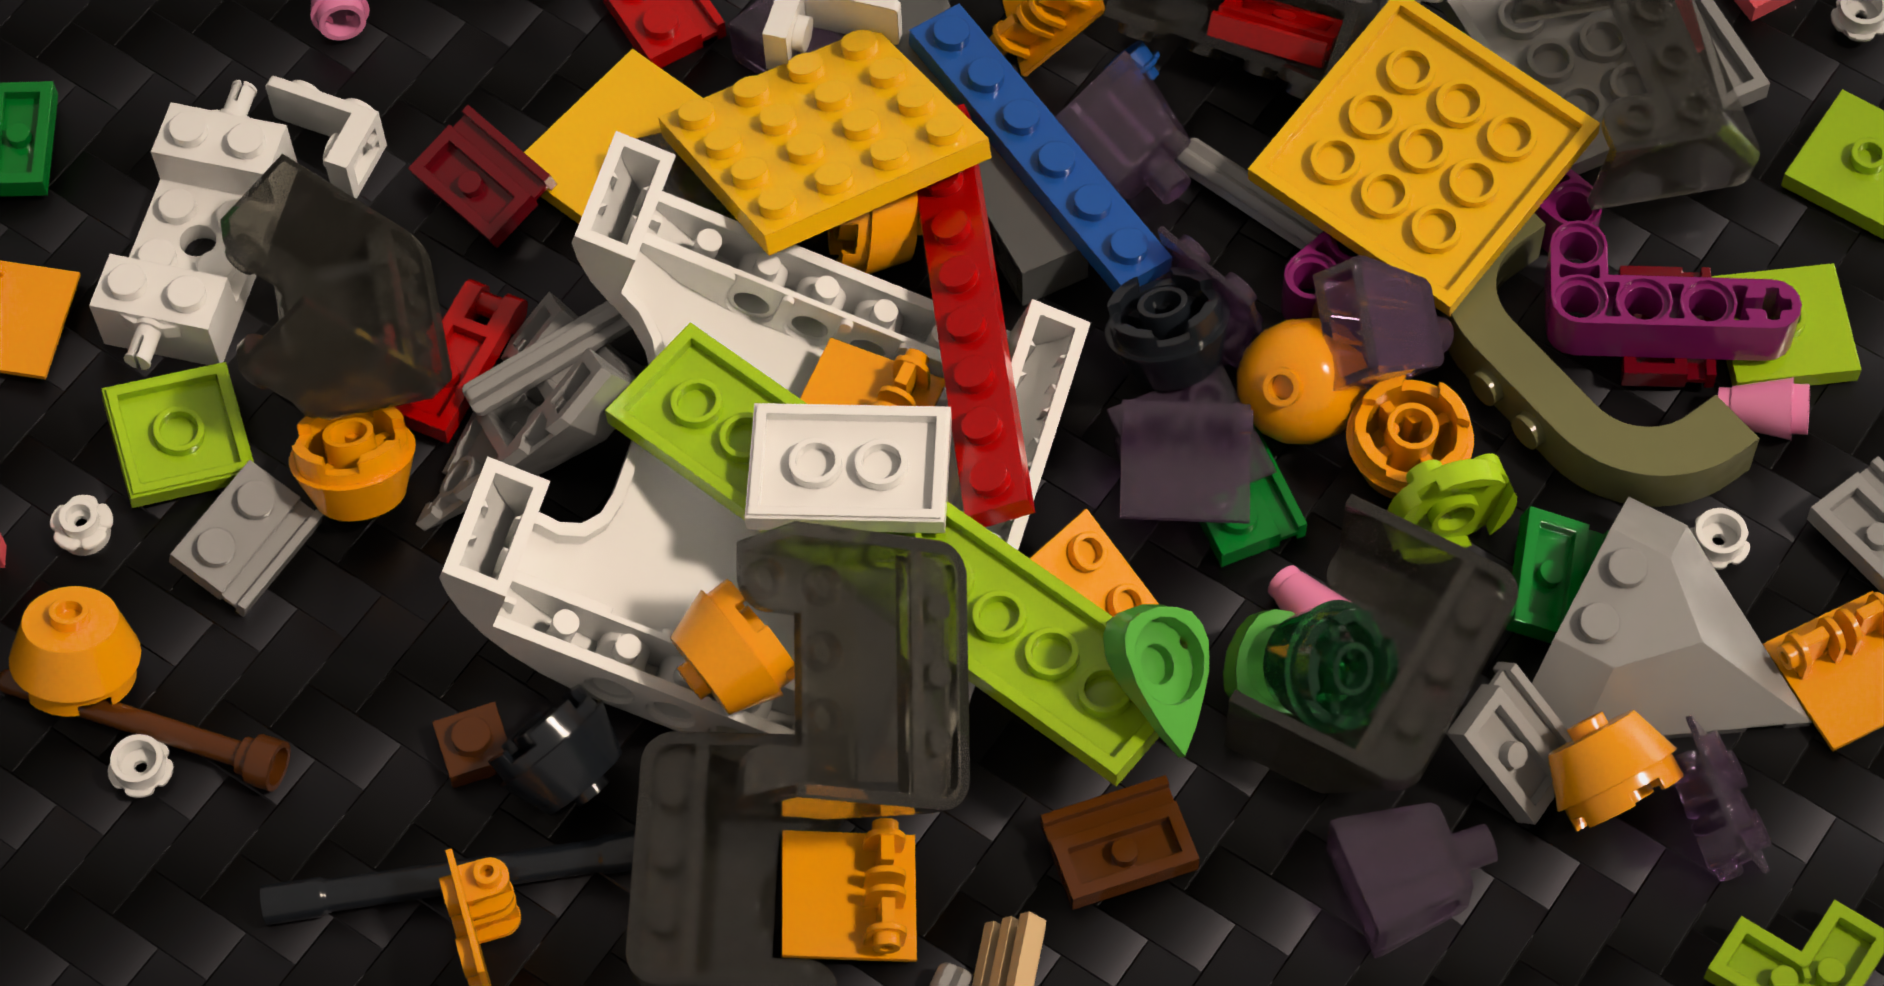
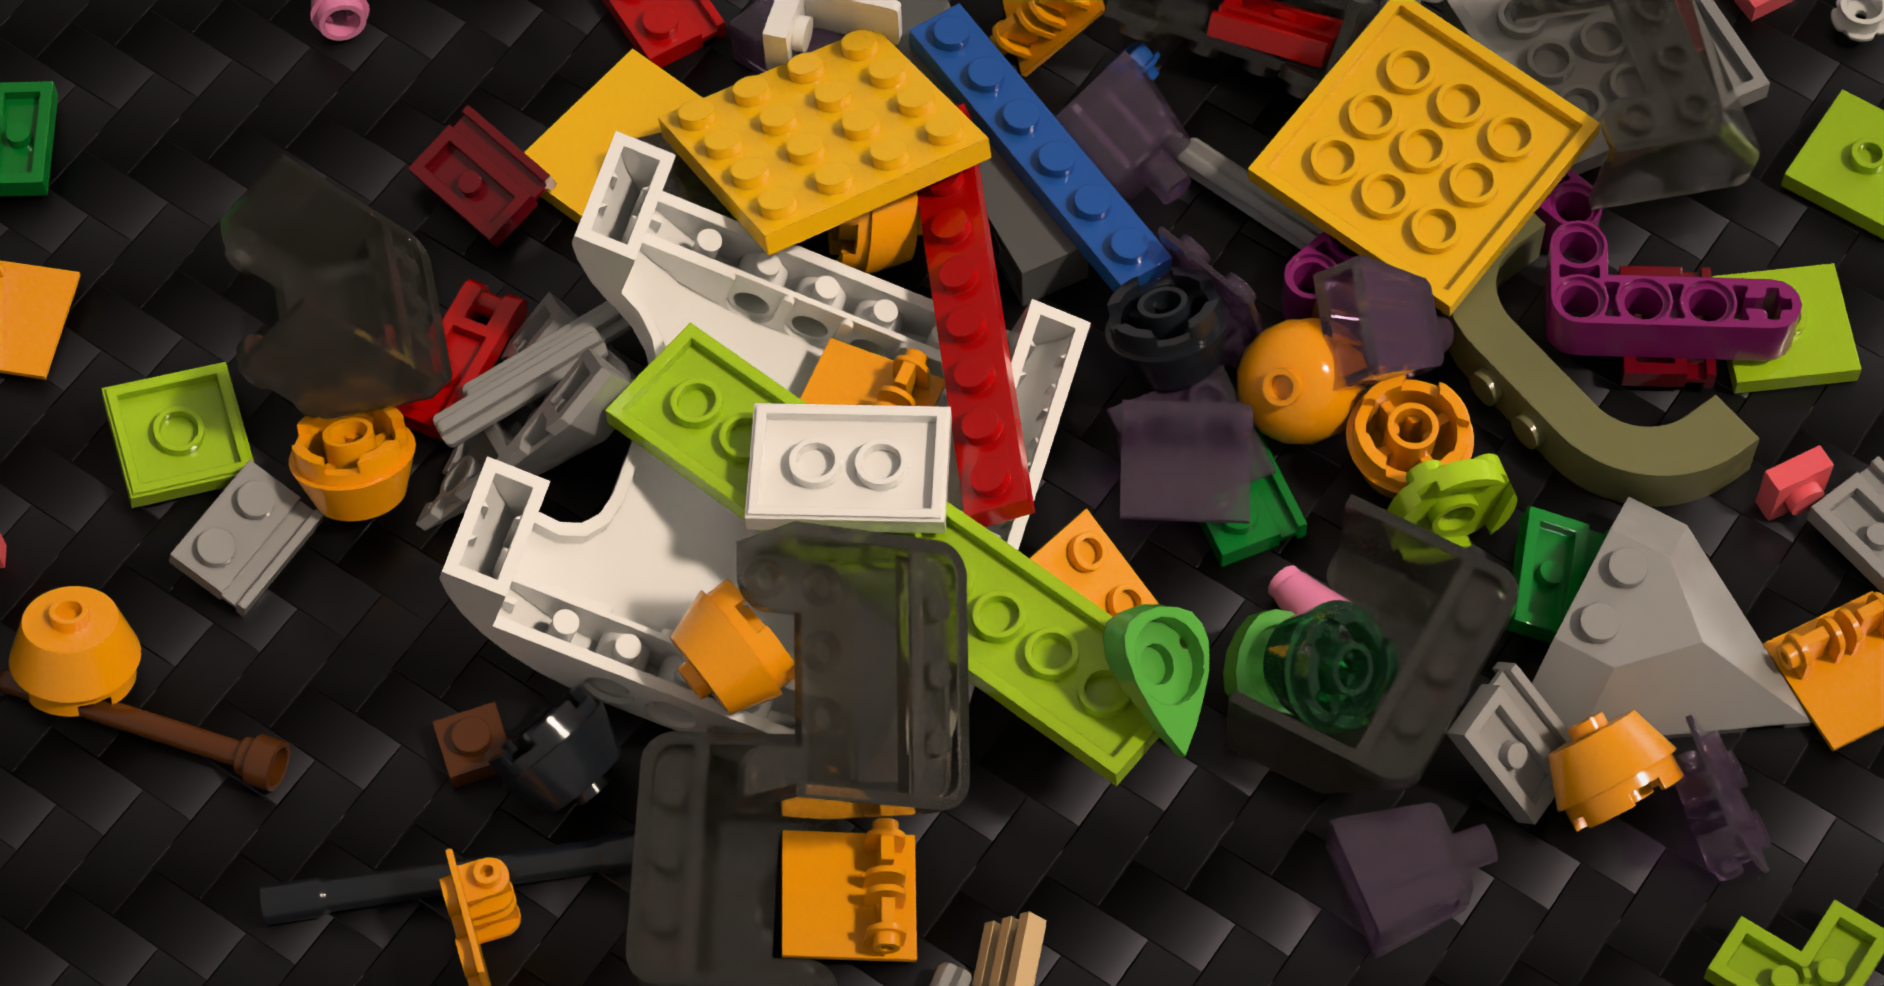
white plate [50,495,113,556] -> none
white brick [89,80,298,370] -> none
white plate [108,734,174,798] -> none
white bracket [265,76,387,201] -> none
reddish brown plate [1040,775,1200,910] -> none
white plate [1690,508,1750,570] -> none
bright pink cone [1718,377,1810,440] -> none
none -> light grey axle [433,326,609,447]
none -> coral plate [1755,445,1834,521]

